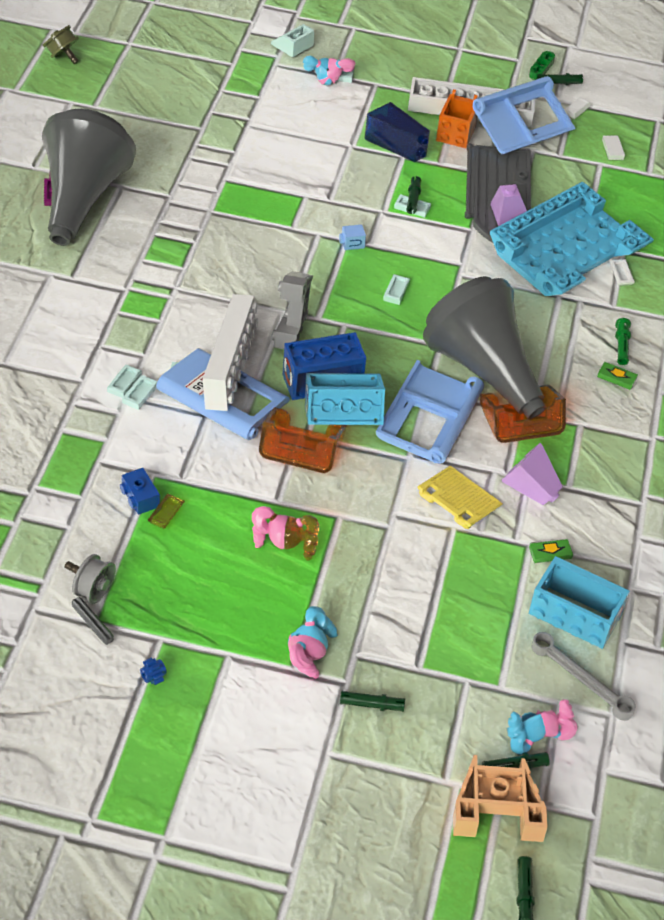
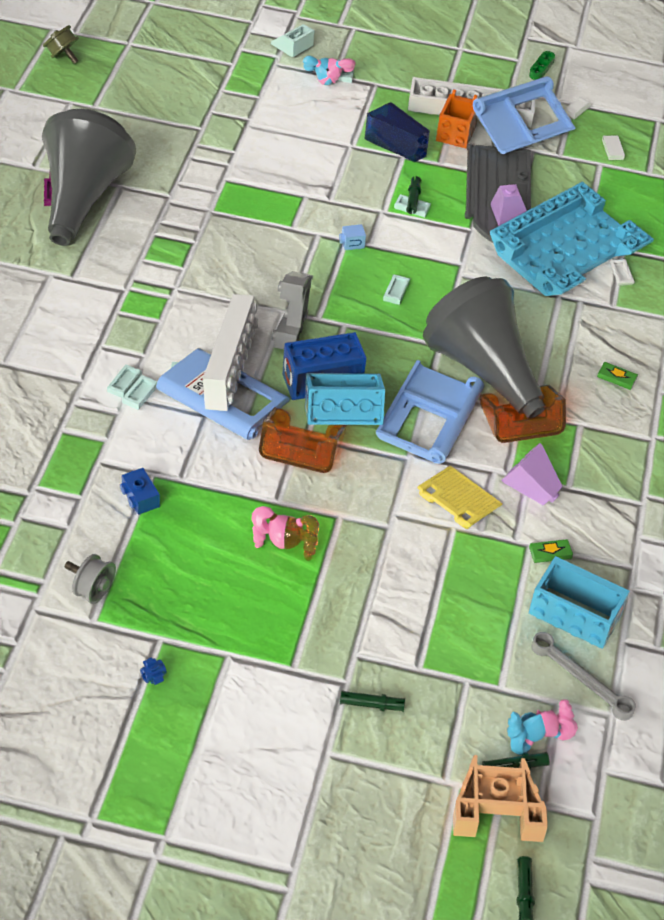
dark grey axle [71,597,114,645] -> none
clear yellow tile [148,493,185,529] -> none
hair [288,606,338,679] -> none
dark green pin [537,73,583,85] -> none
green pin [615,318,631,365] -> none

